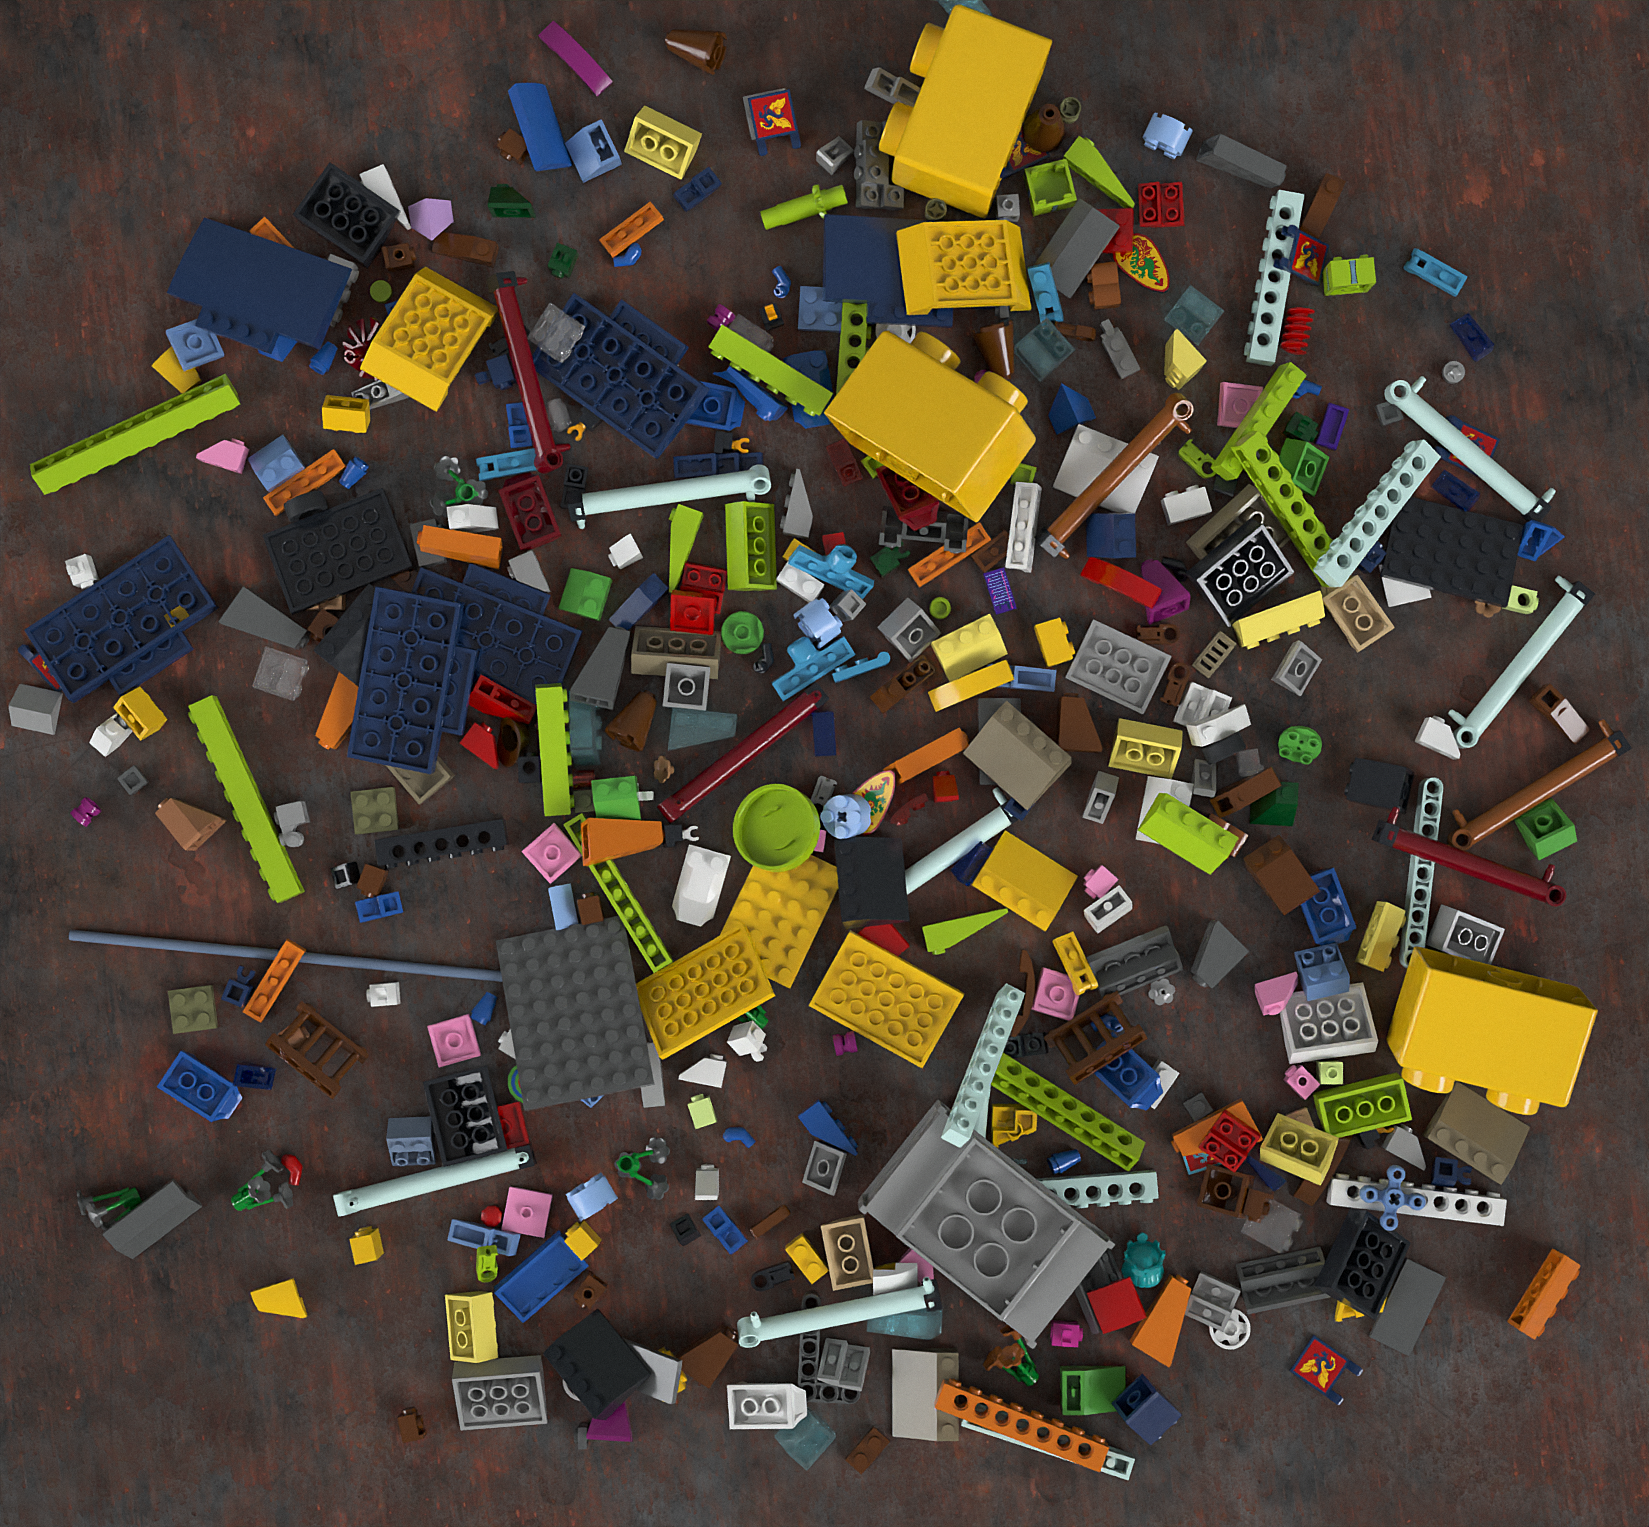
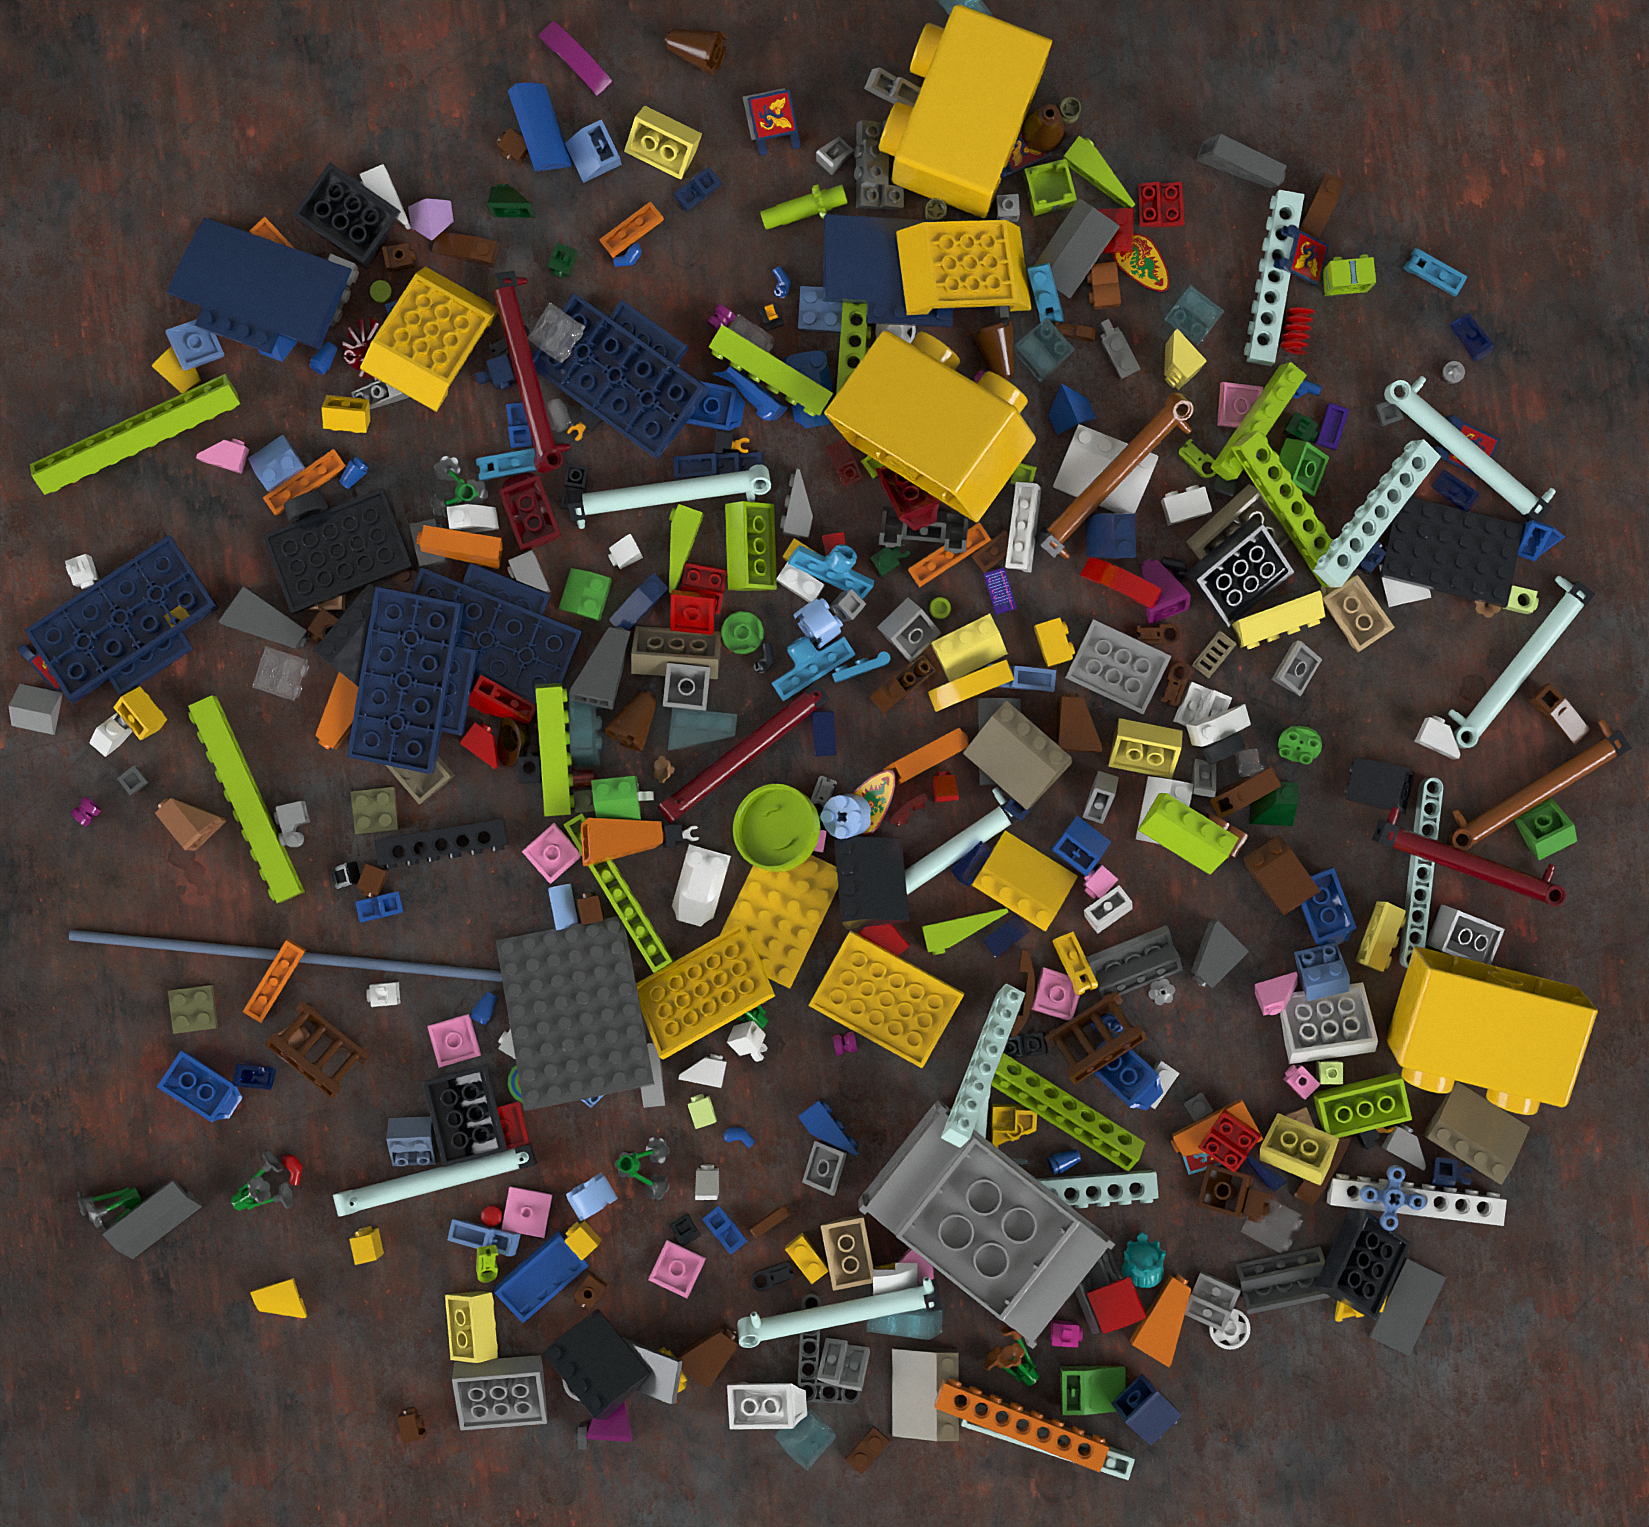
dark blue brick [221,965,256,1007] -> none
light blue brick [1142,113,1193,159] -> none
flag [1289,1335,1363,1405] -> none
orange slope [1507,1248,1581,1340] -> none
none -> bright pink plate [648,1240,706,1299]
none -> clear blue slope [983,914,1030,957]
none -> blue slope [1050,815,1111,876]

